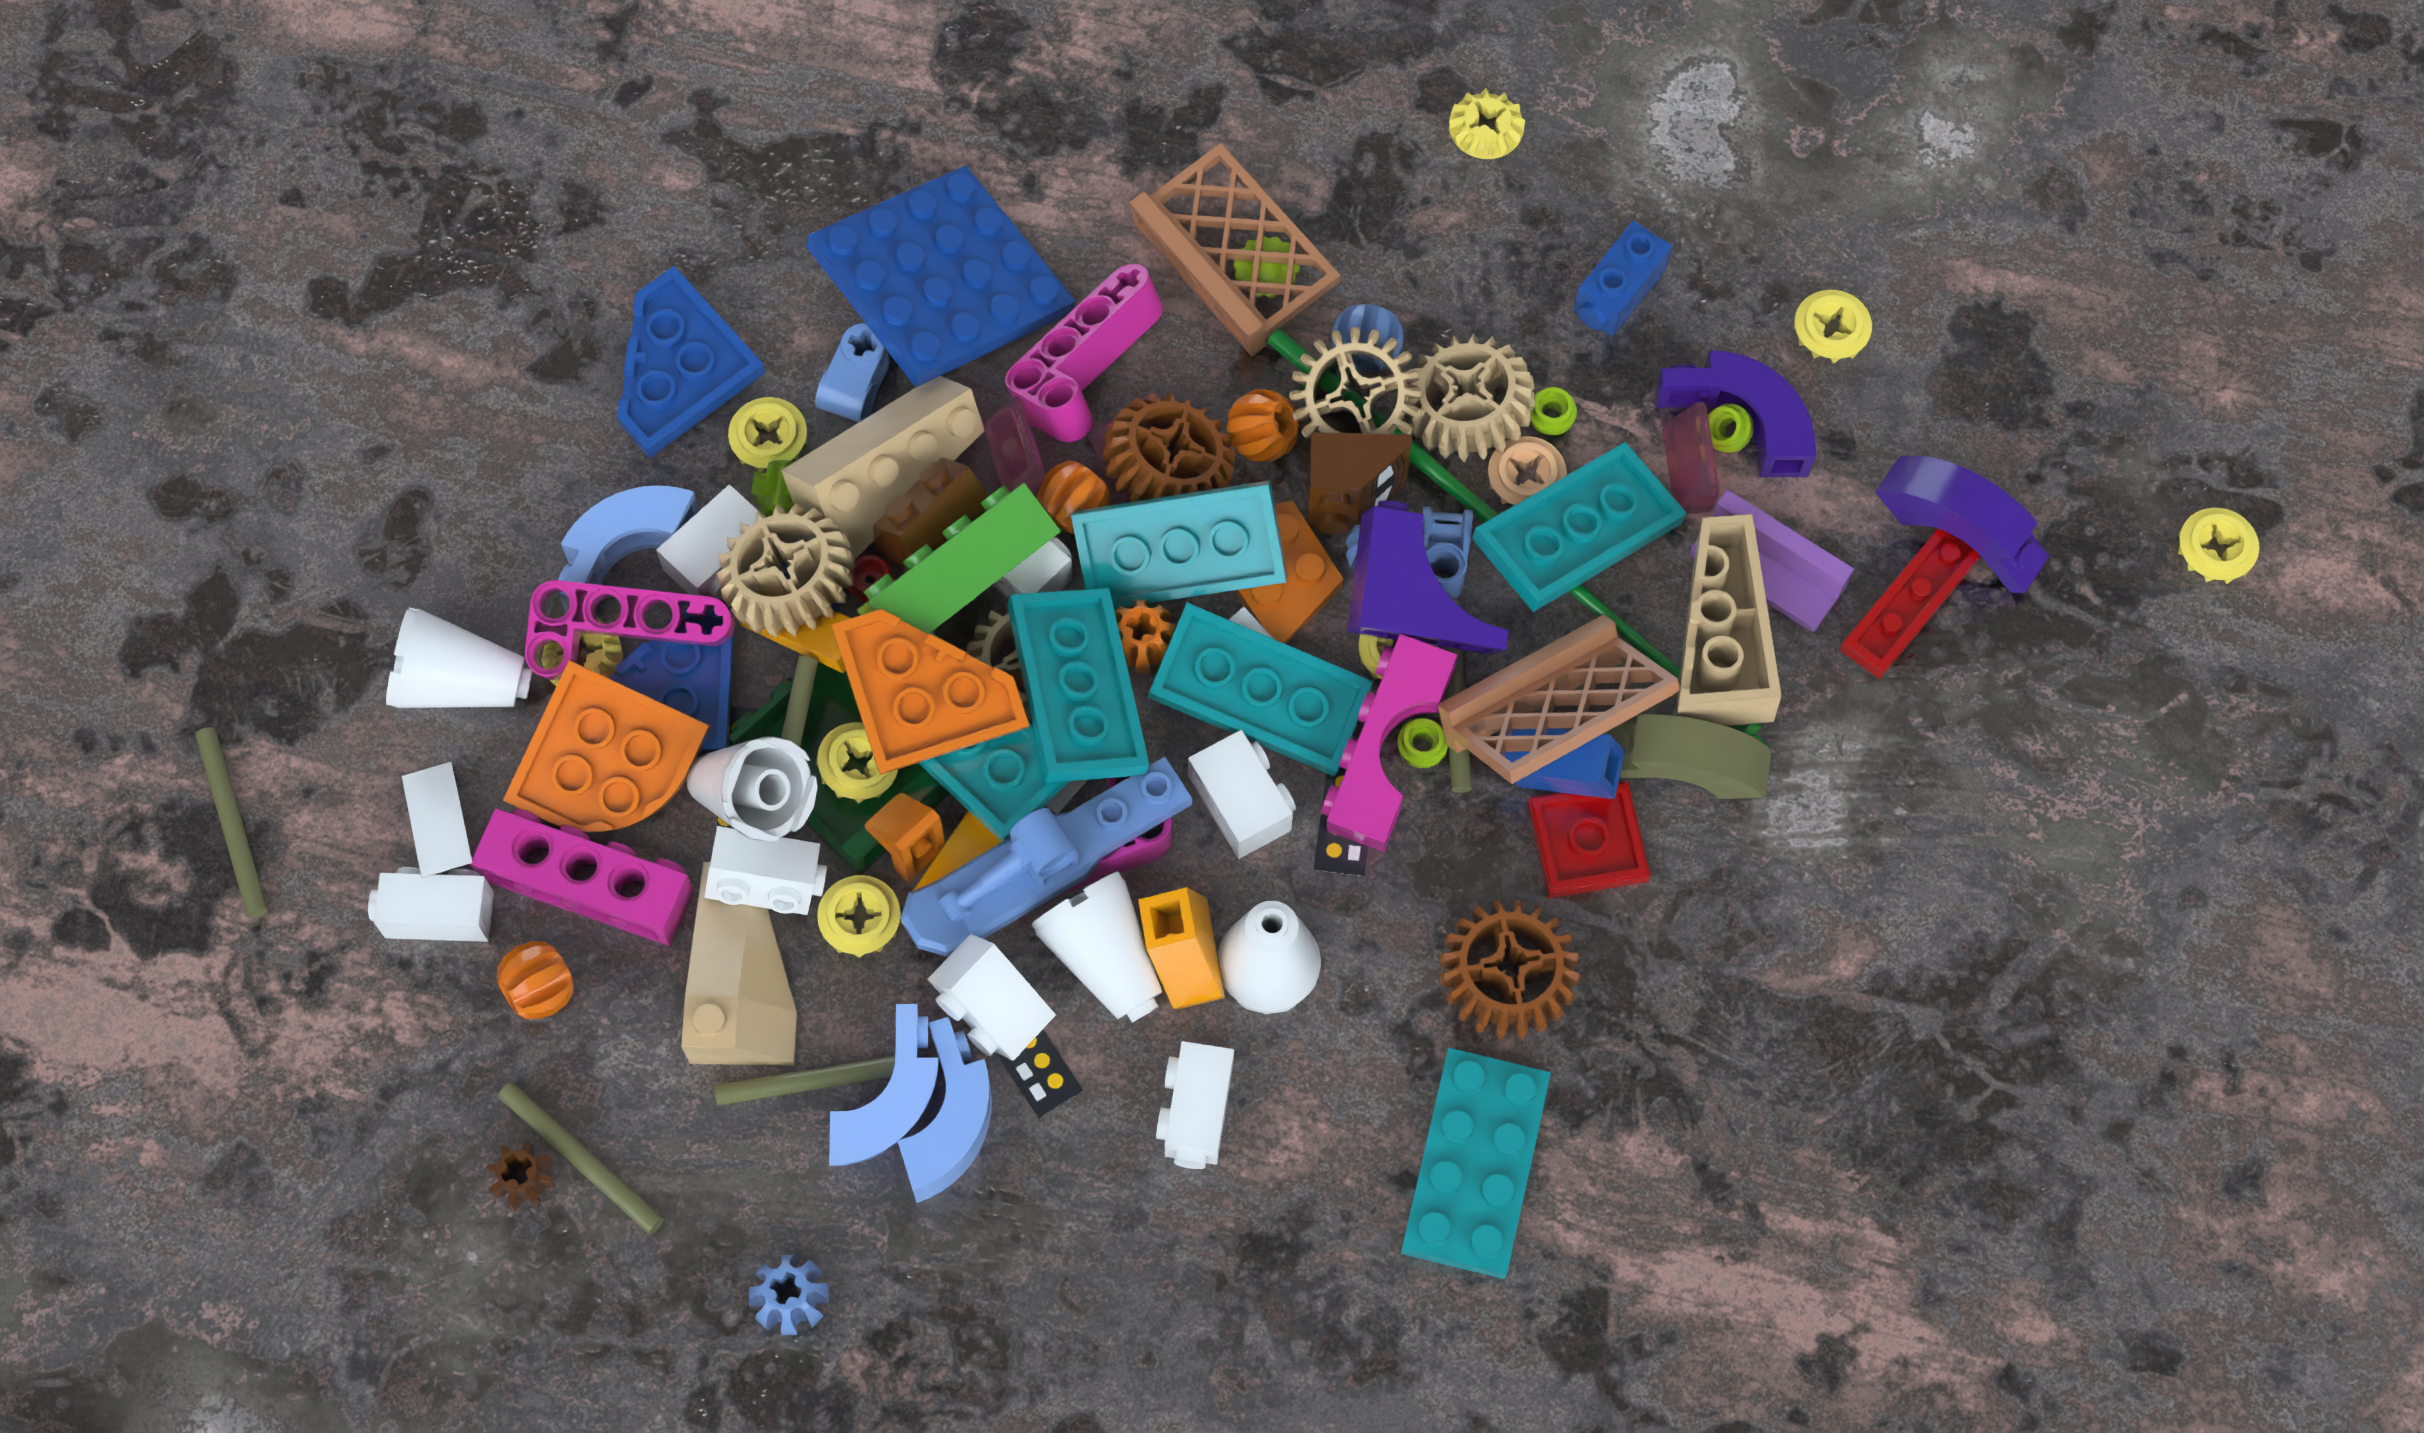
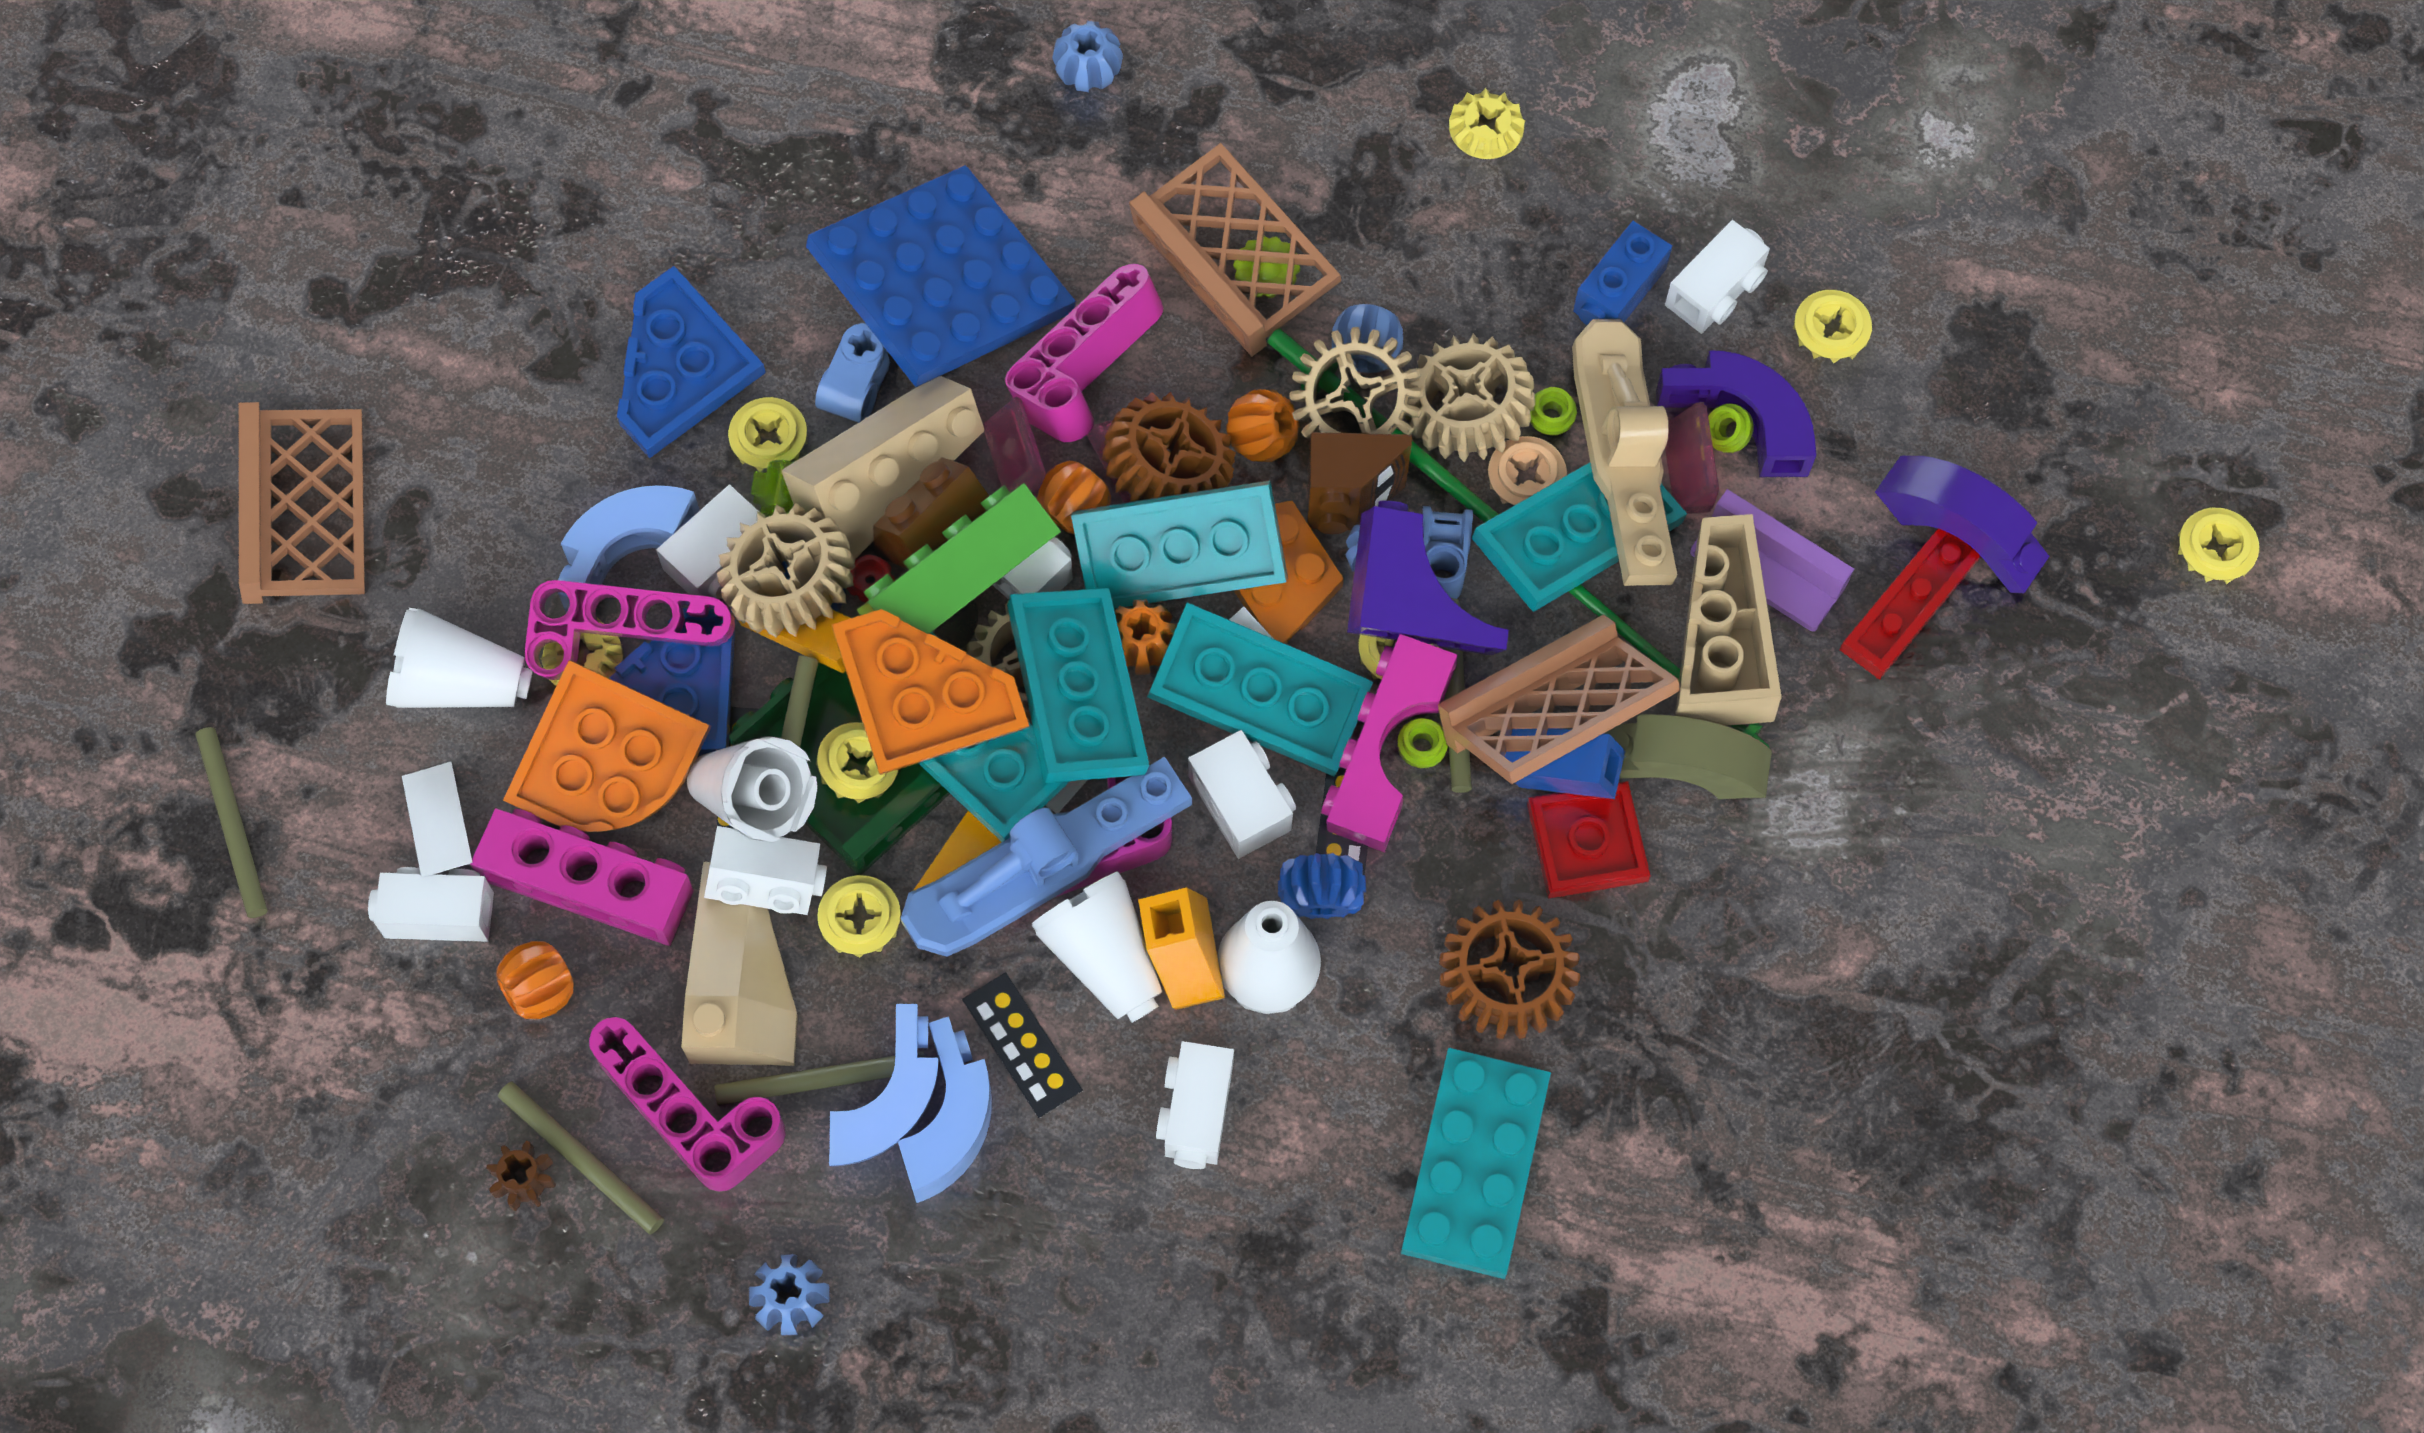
orange slope [865,793,945,884] -> none
white brick [927,934,1056,1061] -> none
none -> nougat fence [239,402,365,604]
none -> dark pink beam [589,1017,786,1192]
none -> medium blue piece [1052,21,1123,92]
none -> blue gear [1278,853,1366,919]
none -> tan piece [1572,319,1678,586]
none -> white brick [1665,219,1770,334]

